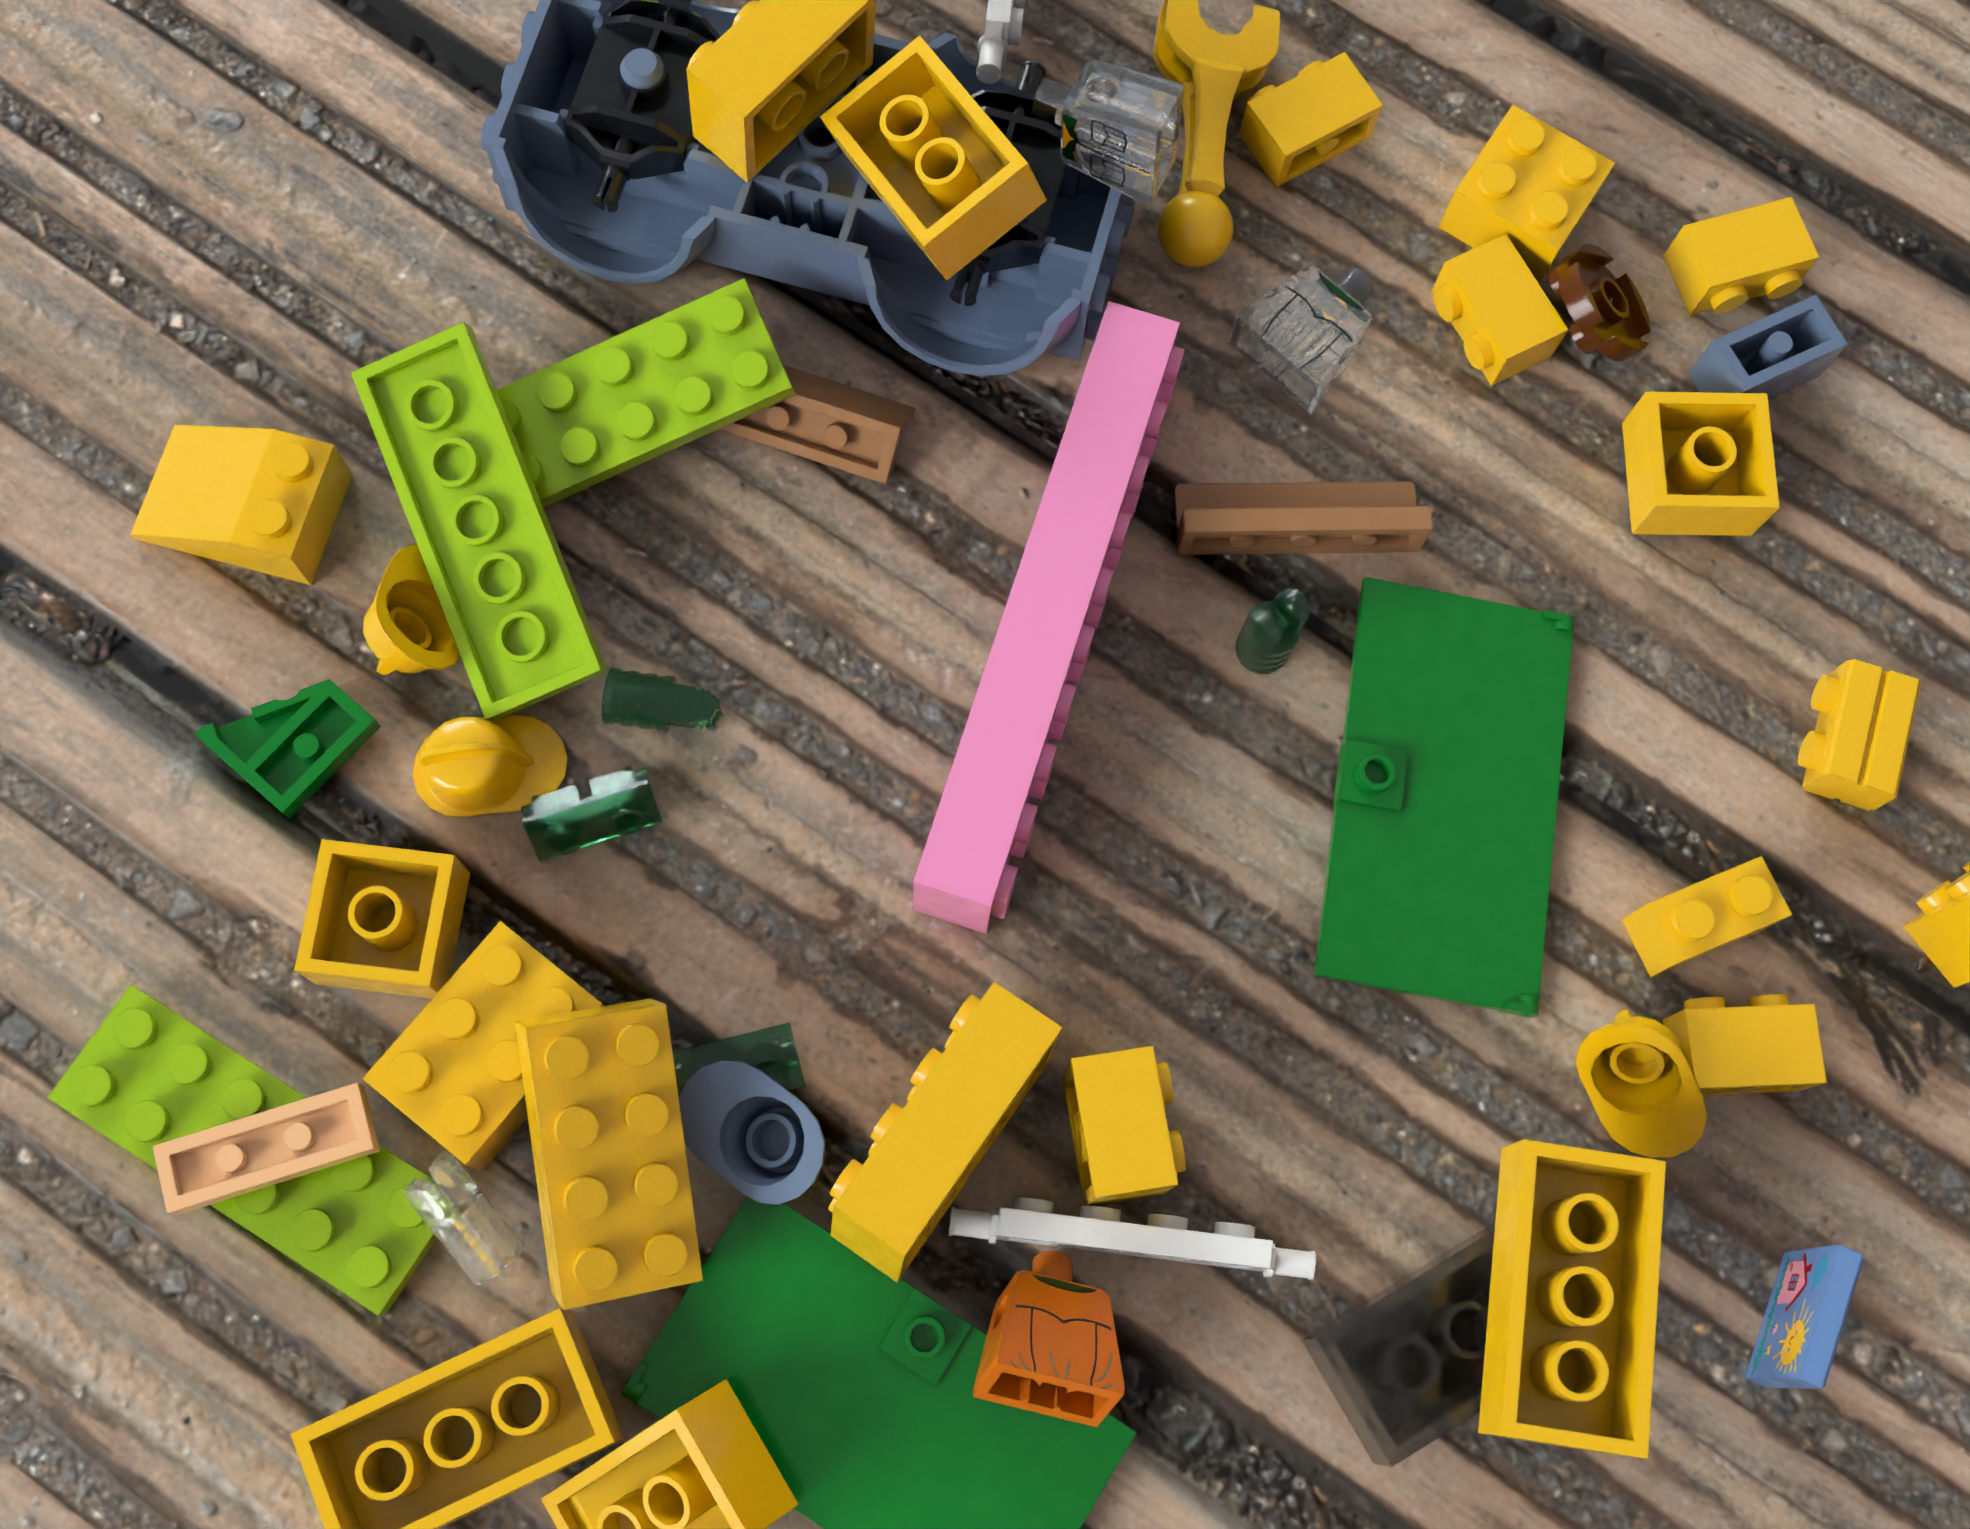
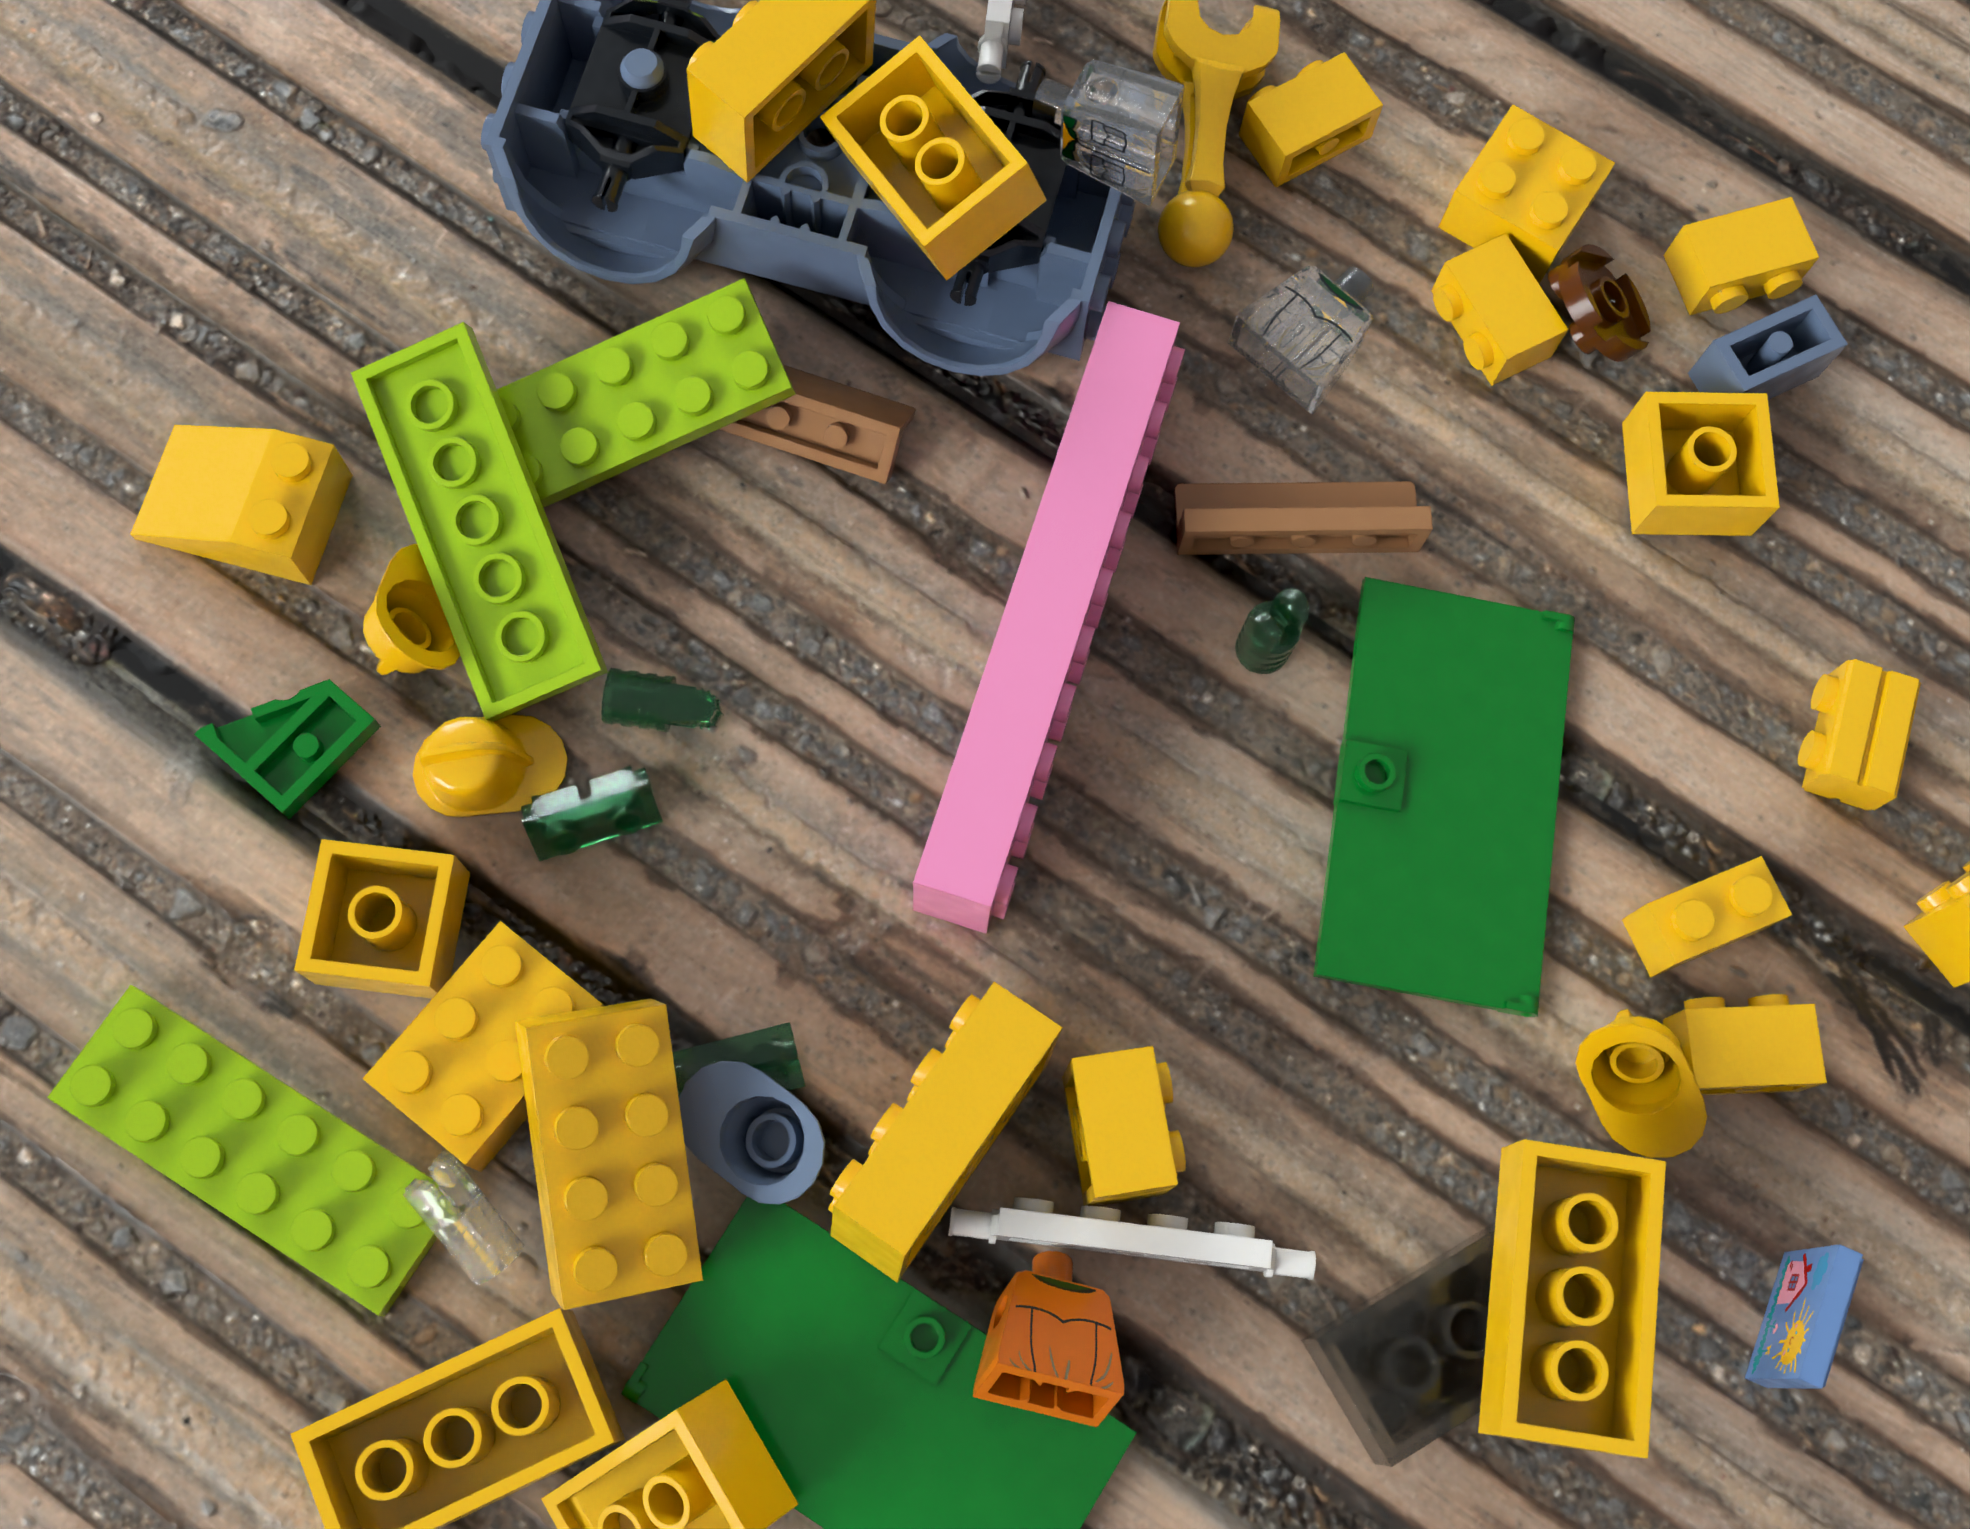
light nougat plate [152,1082,380,1216] -> none

